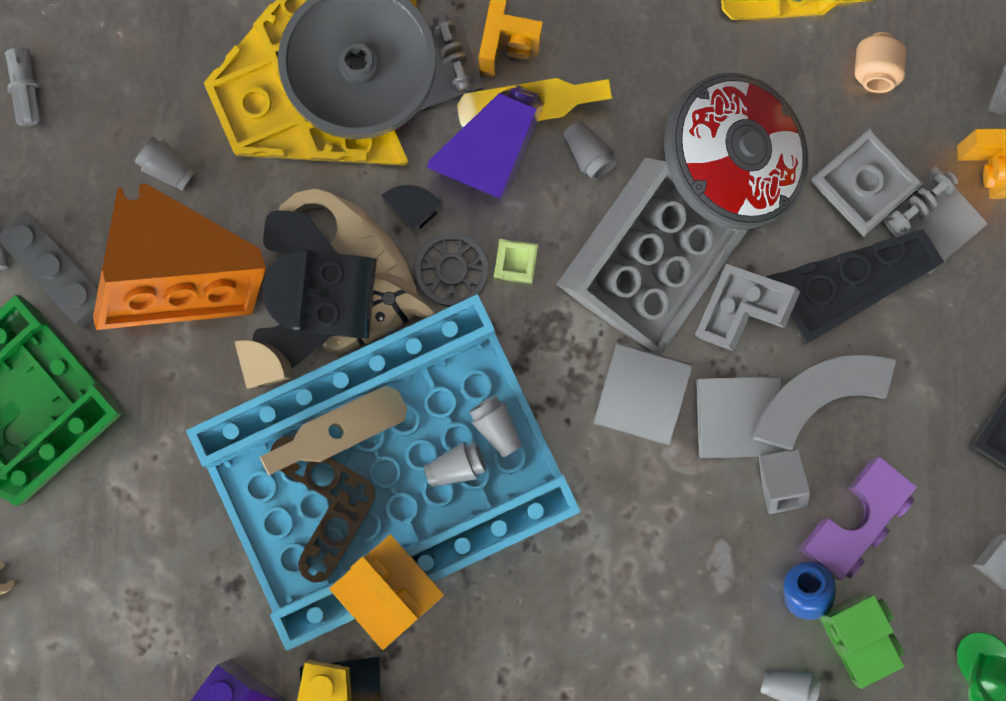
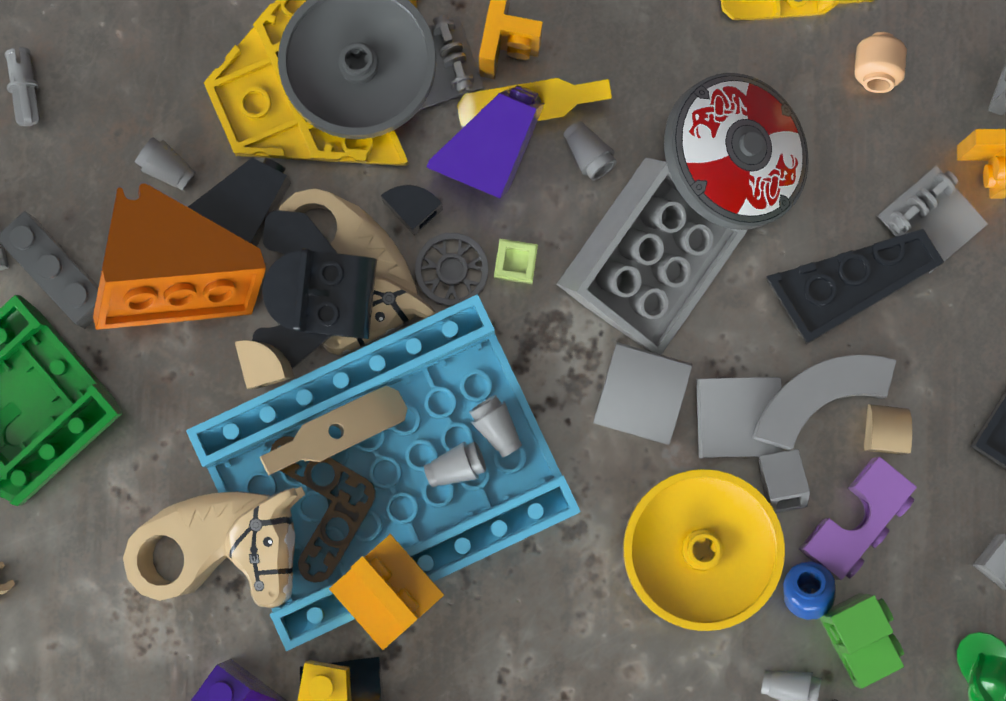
light grey plate [695,264,800,351] -> none
light grey plate [811,128,924,237] -> none
none -> tan animal [123,487,305,608]
none -> black slope [188,157,291,247]
none -> yellow dish [623,469,785,631]
none -> tan brick [864,404,912,455]

